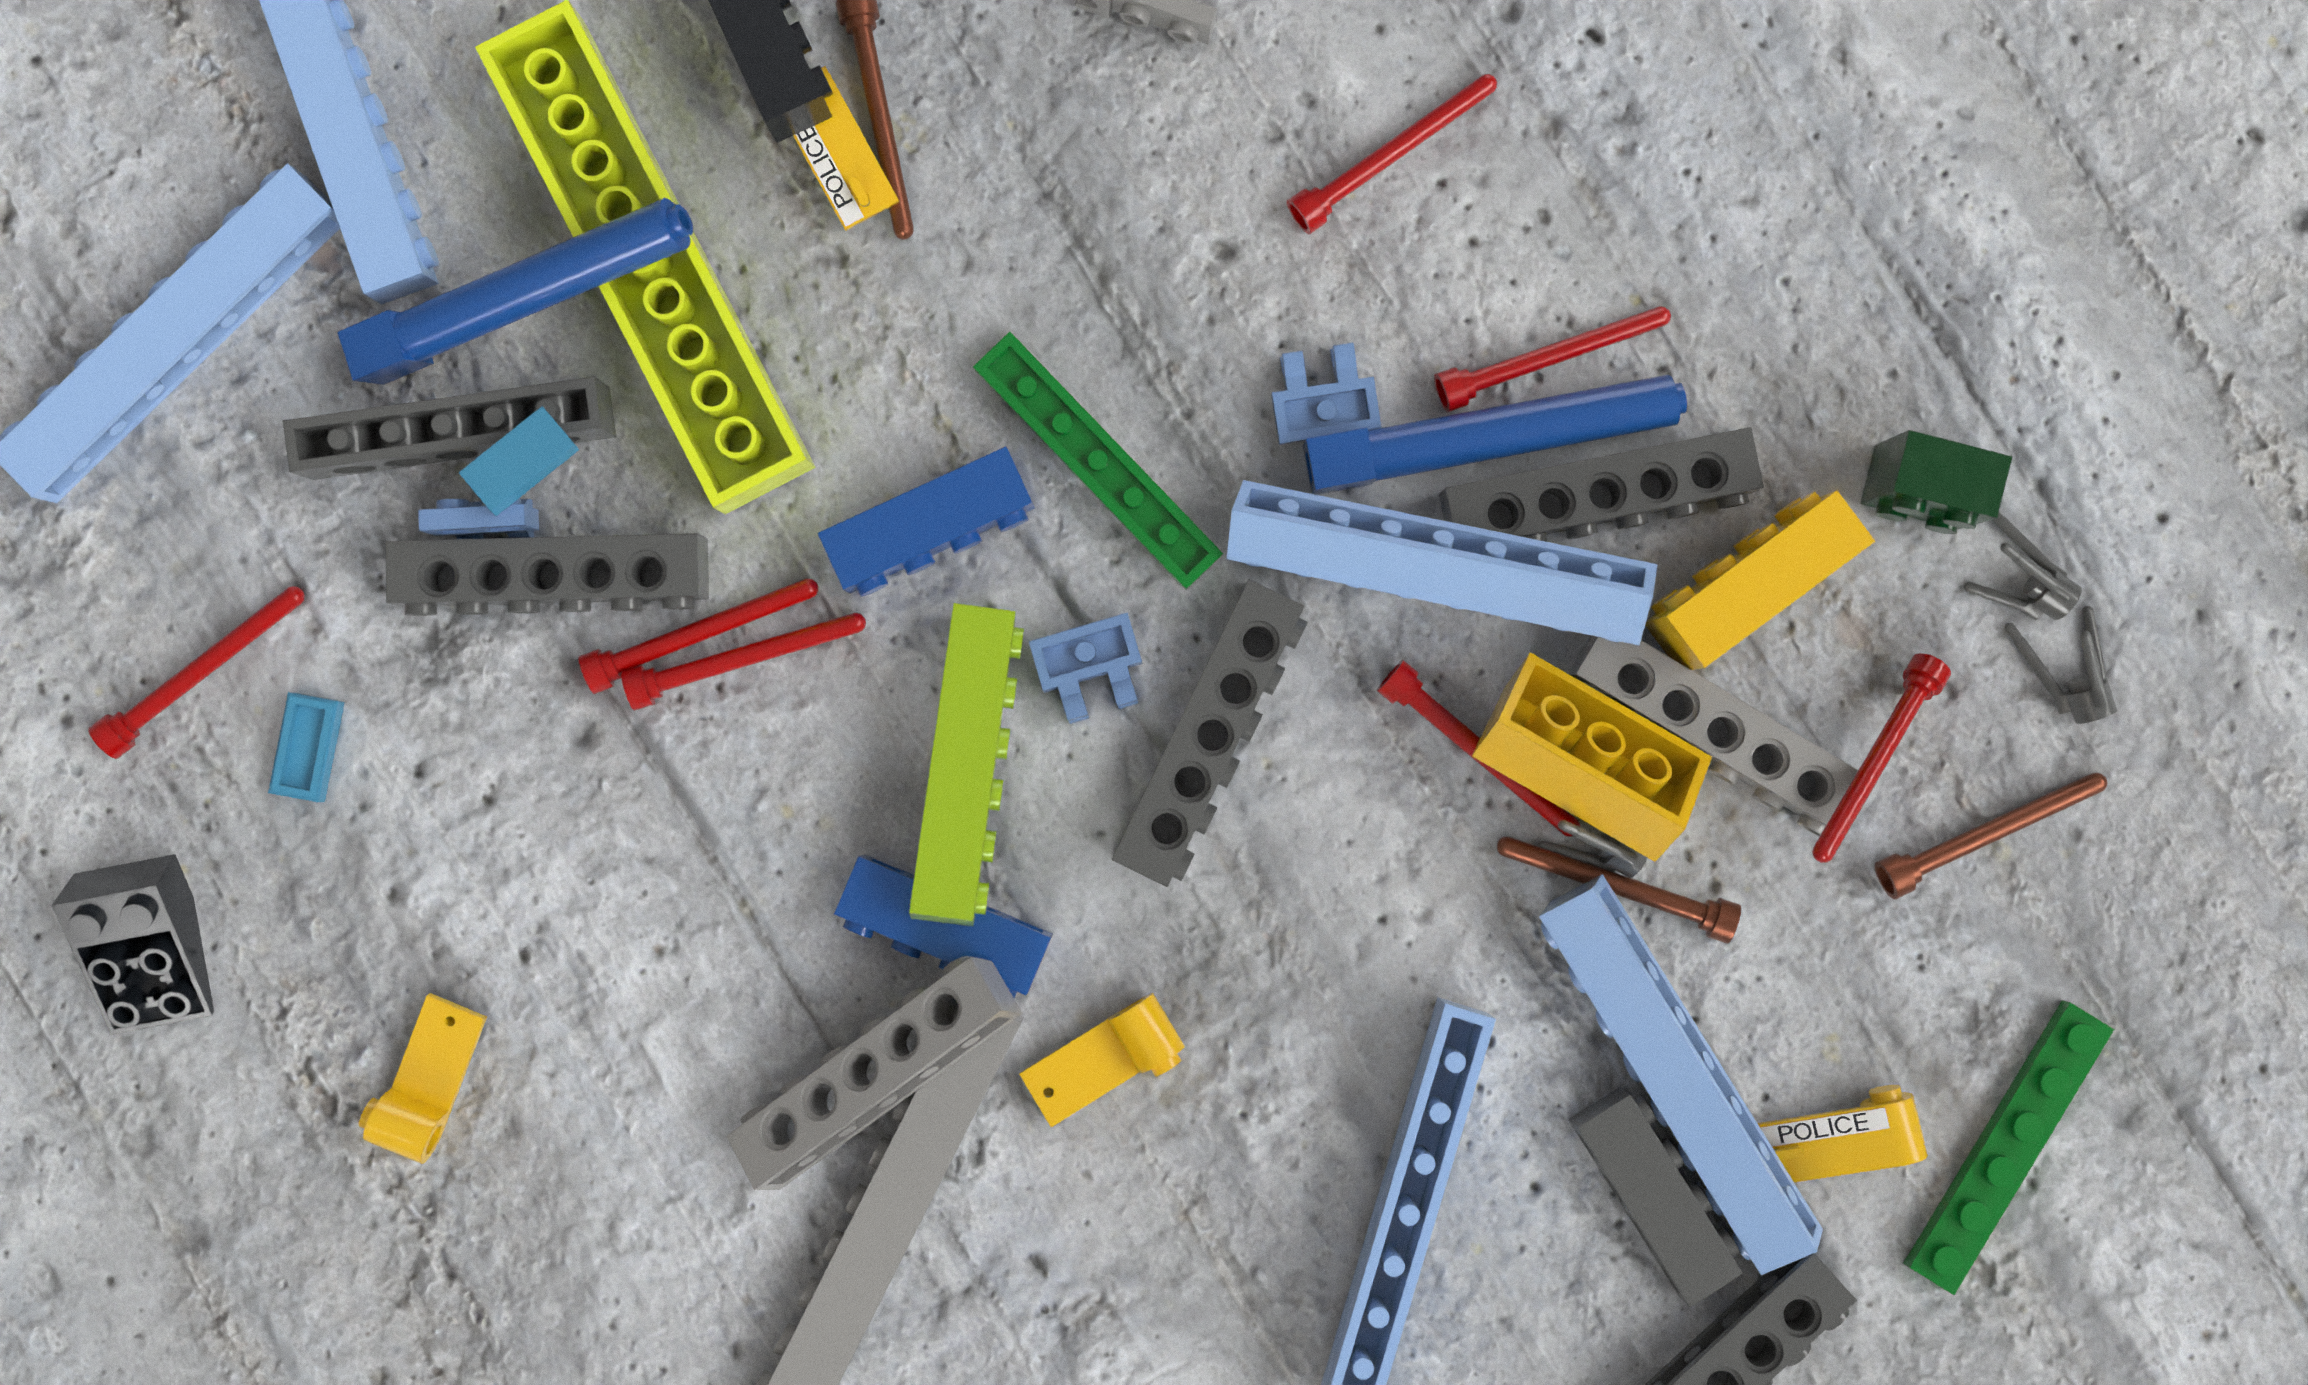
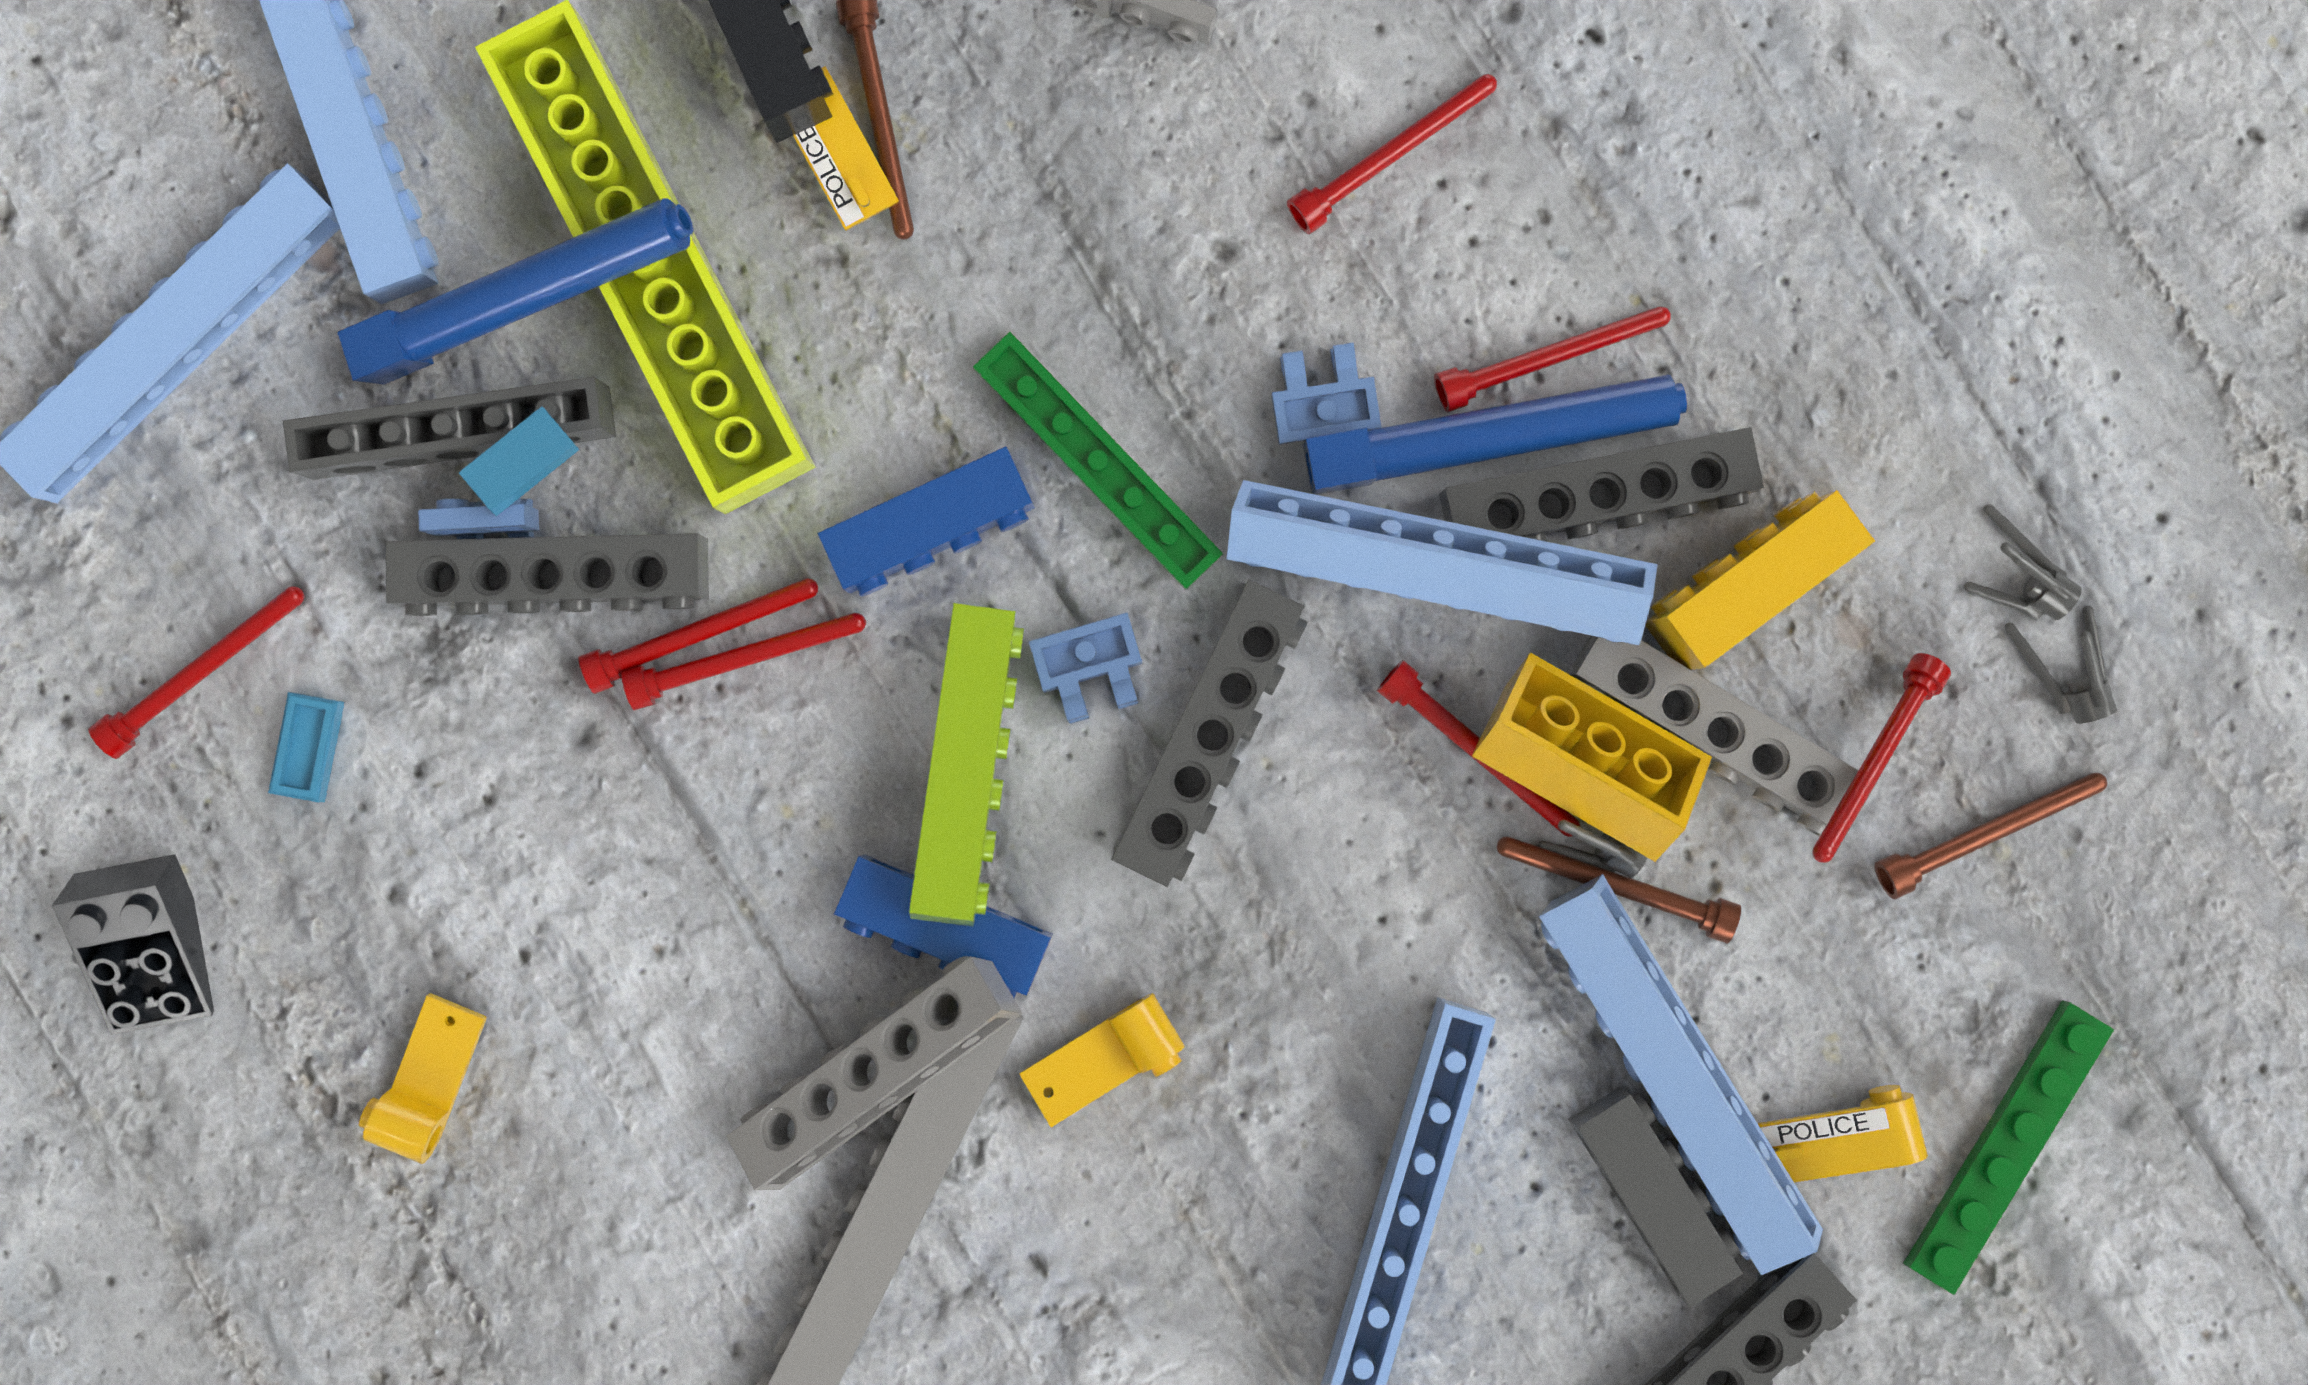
dark green brick [1860,430,2013,534] -> none

